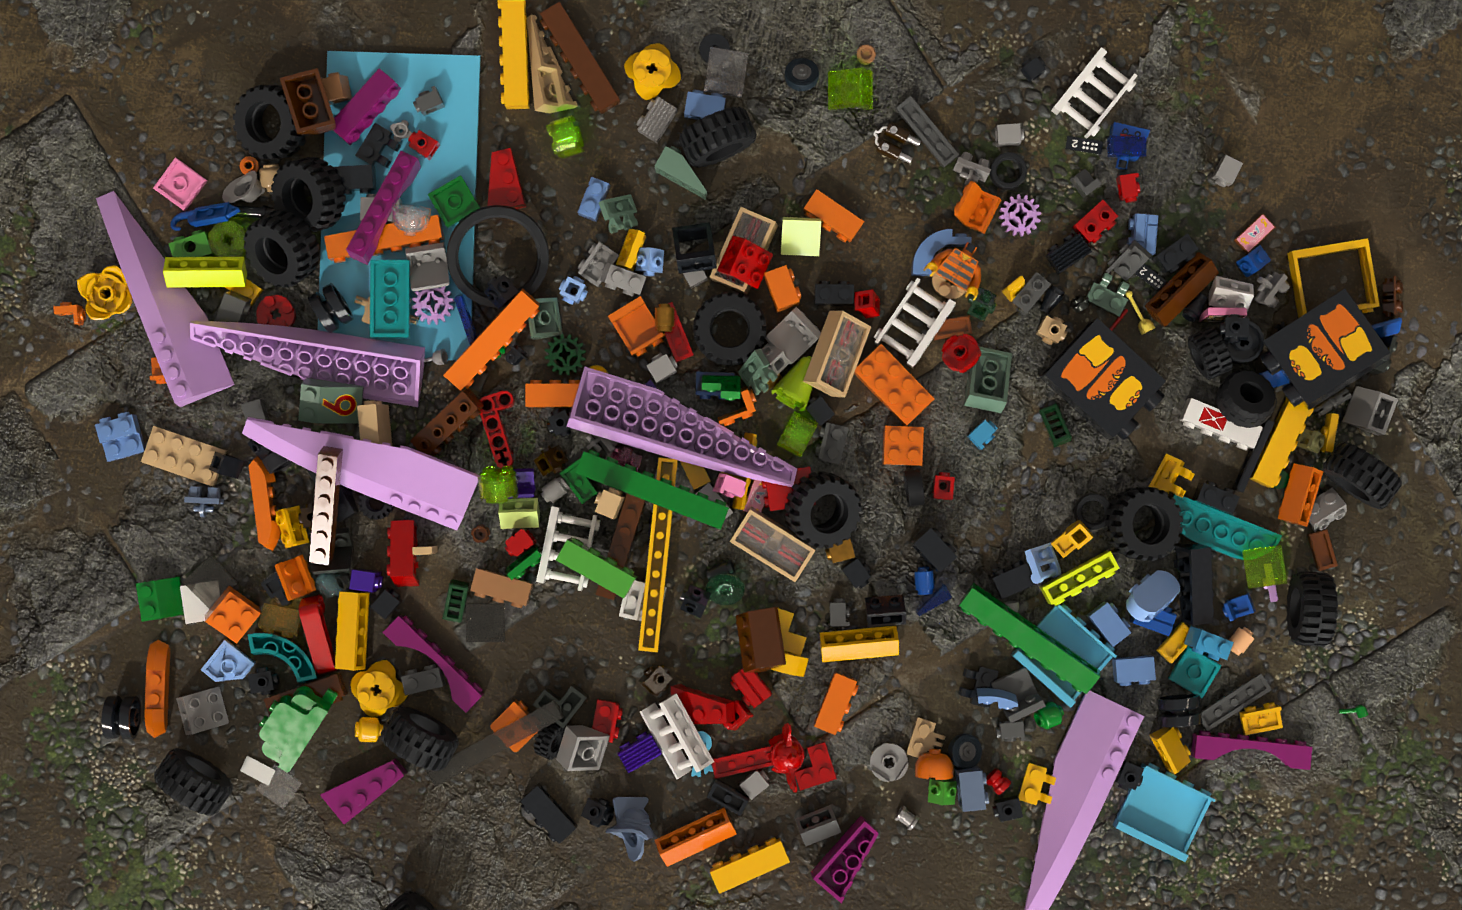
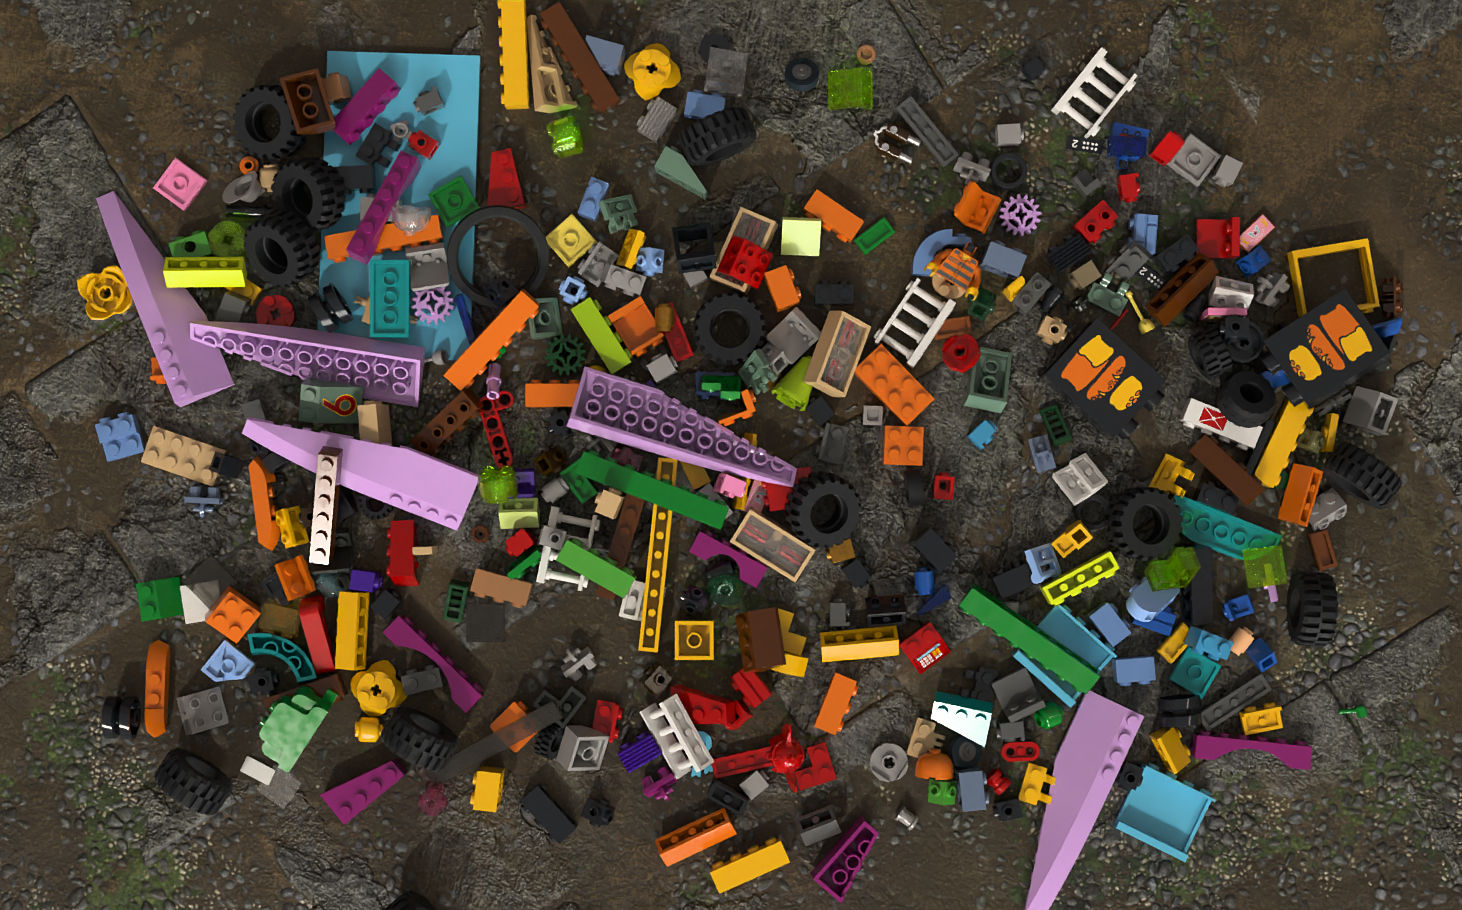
orange bracket [53,302,86,325] -> none
blue plate [170,202,240,231] -> none
black hinge [505,344,528,365] -> none
sand blue helmet [605,797,656,862] -> none
clear neon green brick [777,411,818,457] -> none
red brick [855,289,880,318] -> none
medium blue slope [977,688,1018,710] -> none
none -> clear pink brick [418,787,447,816]
none -> yellow brick [470,766,505,812]
none -> lavender pin [486,363,502,400]
none -> light grey brick [537,525,568,550]
none -> light yellow tile [545,214,598,268]
none -> light grey hips [561,646,597,681]
none -> lime brick [570,297,633,375]
none -> sand blue slope [585,35,626,77]
none -> magenta hips [641,766,678,801]
none -> yellow brick [675,620,714,660]
none -> magenta arch [689,530,767,588]
none -> green tile [853,217,896,255]
none -> light grey plate [863,406,883,426]
none -> red slope [899,621,951,674]
none -> wedge [931,691,993,747]
none -> sand blue brick [979,240,1027,281]
none -> red plate [1000,741,1040,762]
none -> sand blue hips [1028,434,1056,473]
none -> white slope [1052,453,1108,506]
none -> dark tan brick [1069,260,1101,290]
none -> clear neon green brick [1144,547,1201,592]
none -> red slope [1148,131,1185,167]
none -> light grey plate [1167,133,1221,187]
none -> reddish brown brick [1189,435,1264,506]
none -> red bracket [1196,217,1240,259]
none -> blue brick [1246,637,1278,673]

